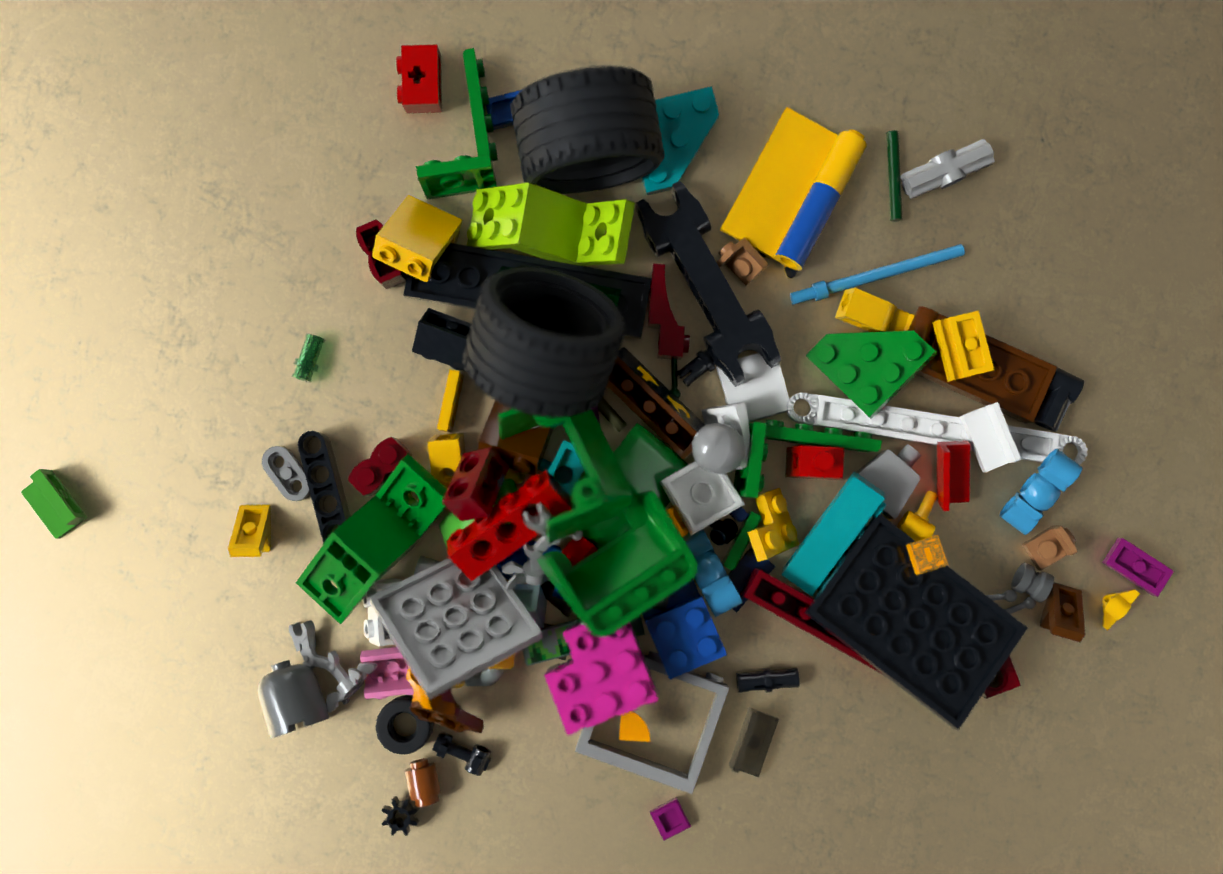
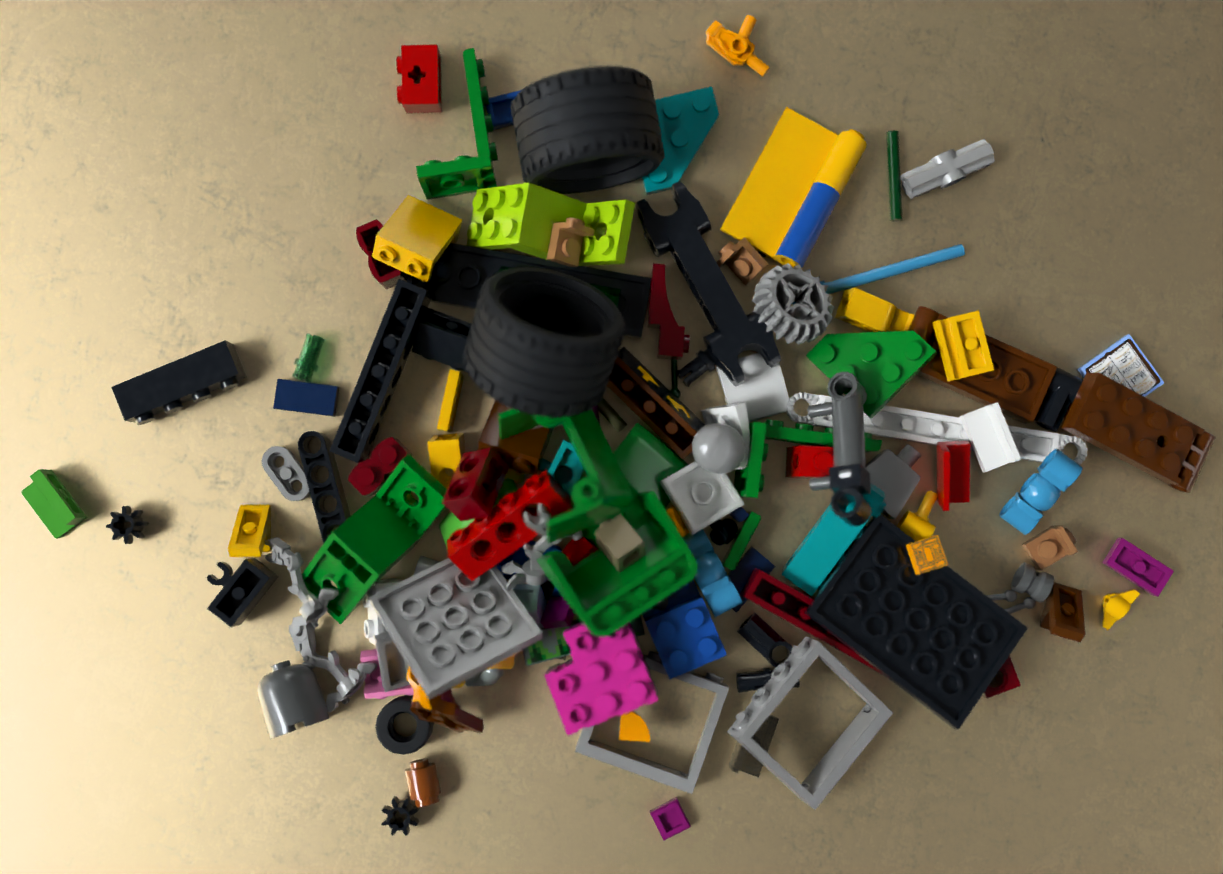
black bar [432,733,491,776] -> none
yellow plate [747,488,800,562] -> none
none -> black gear [106,506,149,544]
none -> black brick [111,340,246,425]
none -> black brick [207,558,279,627]
none -> light grey piece [265,537,338,635]
none -> dark blue tile [273,379,339,417]
none -> black brick [330,279,434,463]
none -> light grey tile [374,632,410,692]
none -> magenta tile [540,596,575,629]
none -> medium nougat bracket [547,218,595,267]
none -> dark tan brick [595,514,645,573]
none -> light orange piece [705,15,770,77]
none -> light grey window [727,636,893,810]
none -> black piece [737,612,793,667]
none -> light grey gear [752,263,835,345]
none -> dark grey piece [808,372,872,527]
none -> reddish brown hinge [1061,372,1216,493]
none -> tile [1077,334,1164,397]

